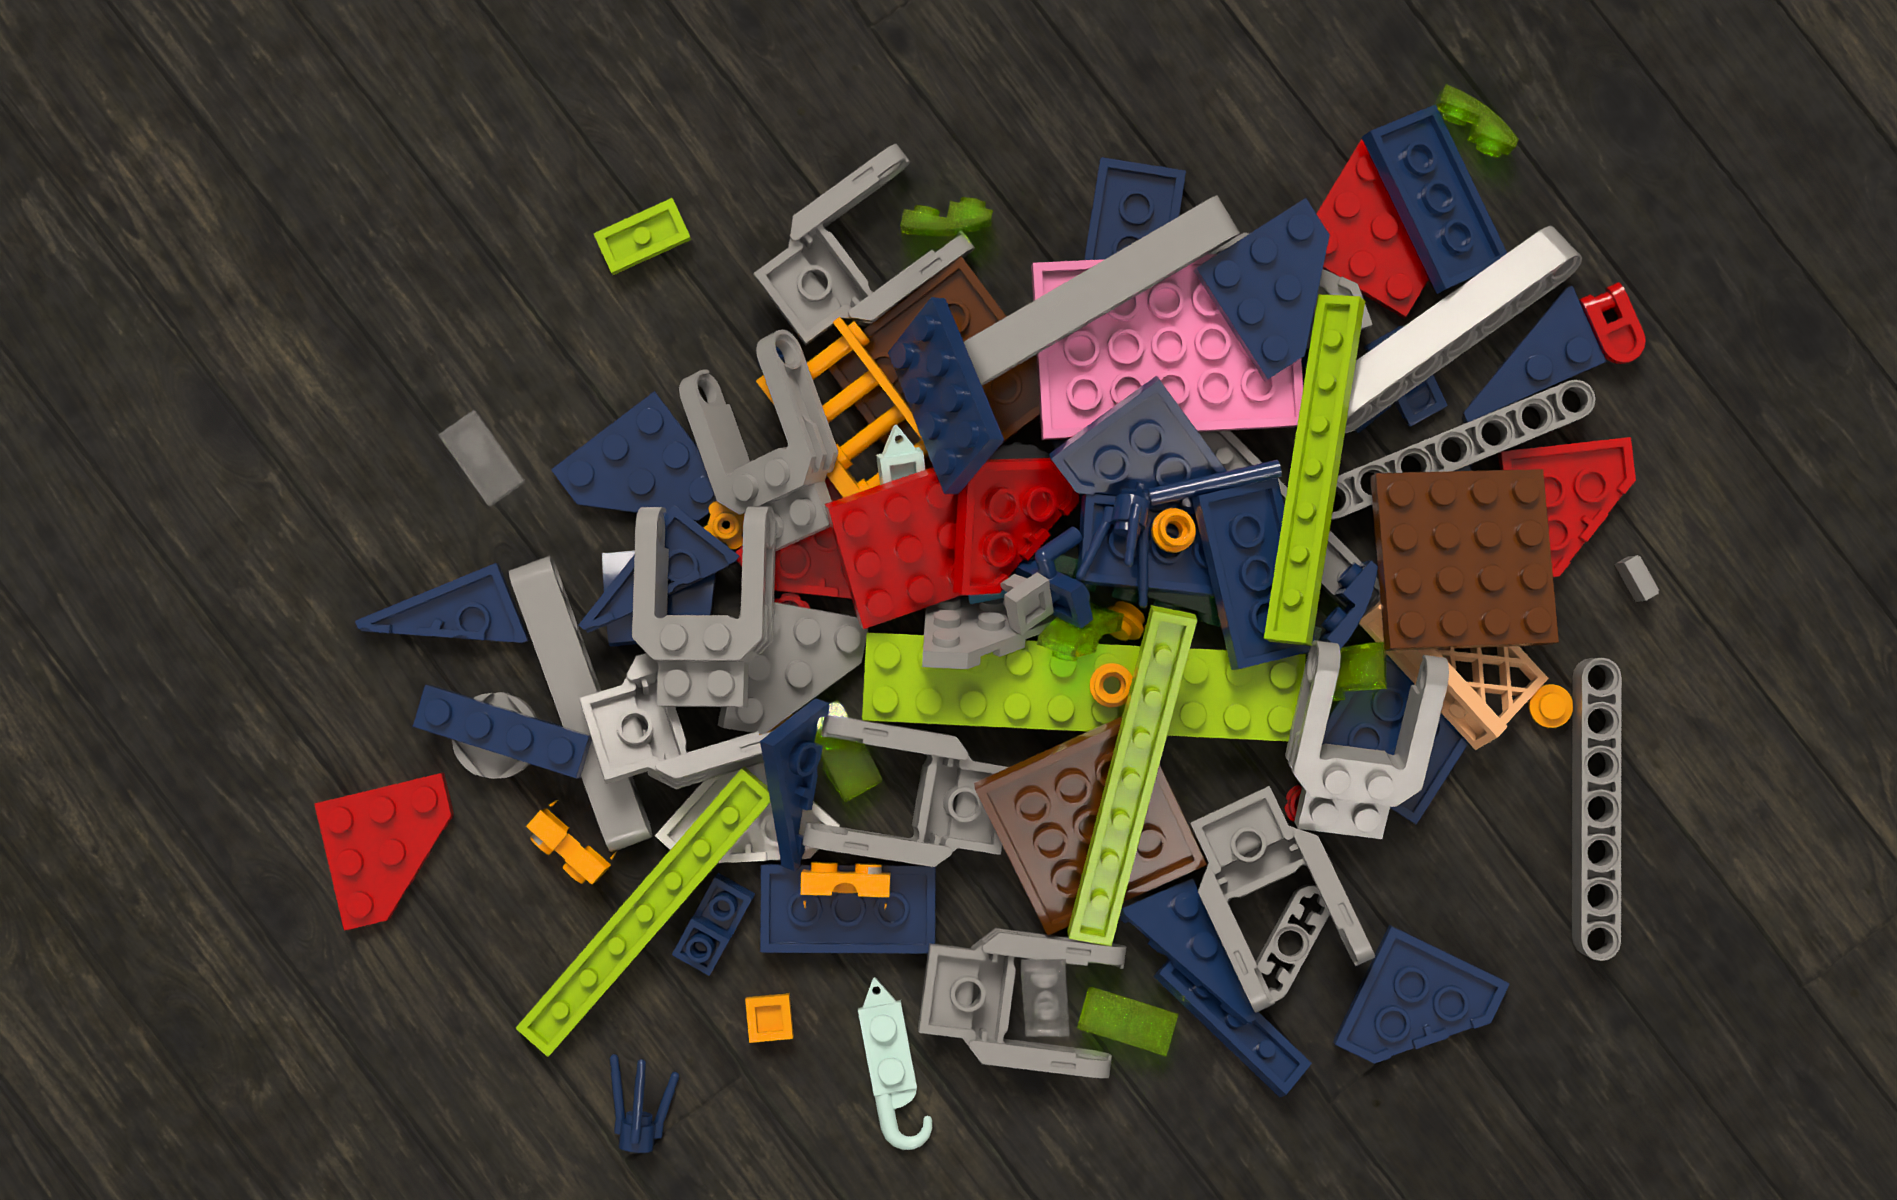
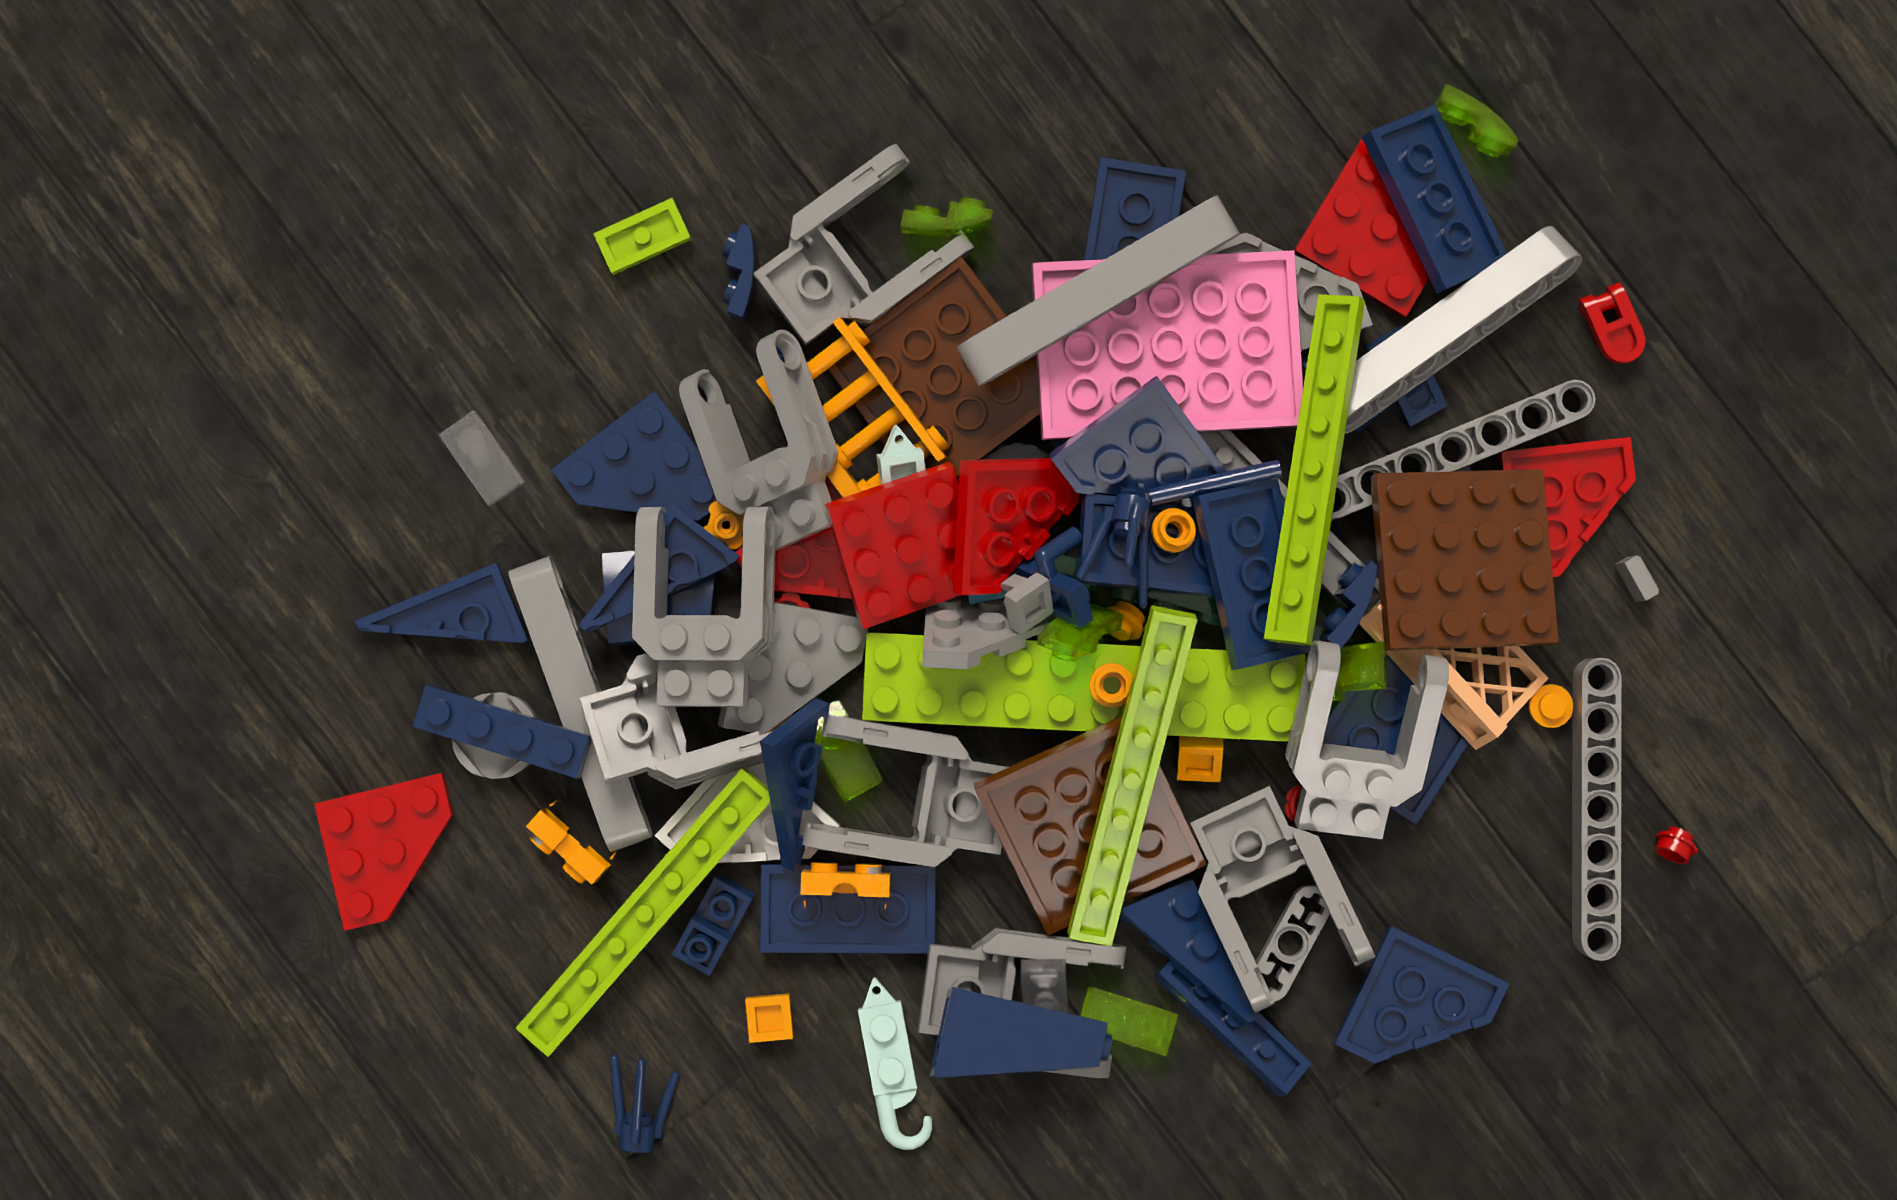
dark blue plate [888,297,1004,494] -> none
dark blue plate [1194,198,1330,381] -> none
dark blue wing [1462,286,1606,423] -> none
none -> dark blue slope [723,223,757,322]
none -> dark blue slope [929,987,1112,1079]
none -> light orange plate [1177,736,1223,782]
none -> red plate [1655,827,1698,864]

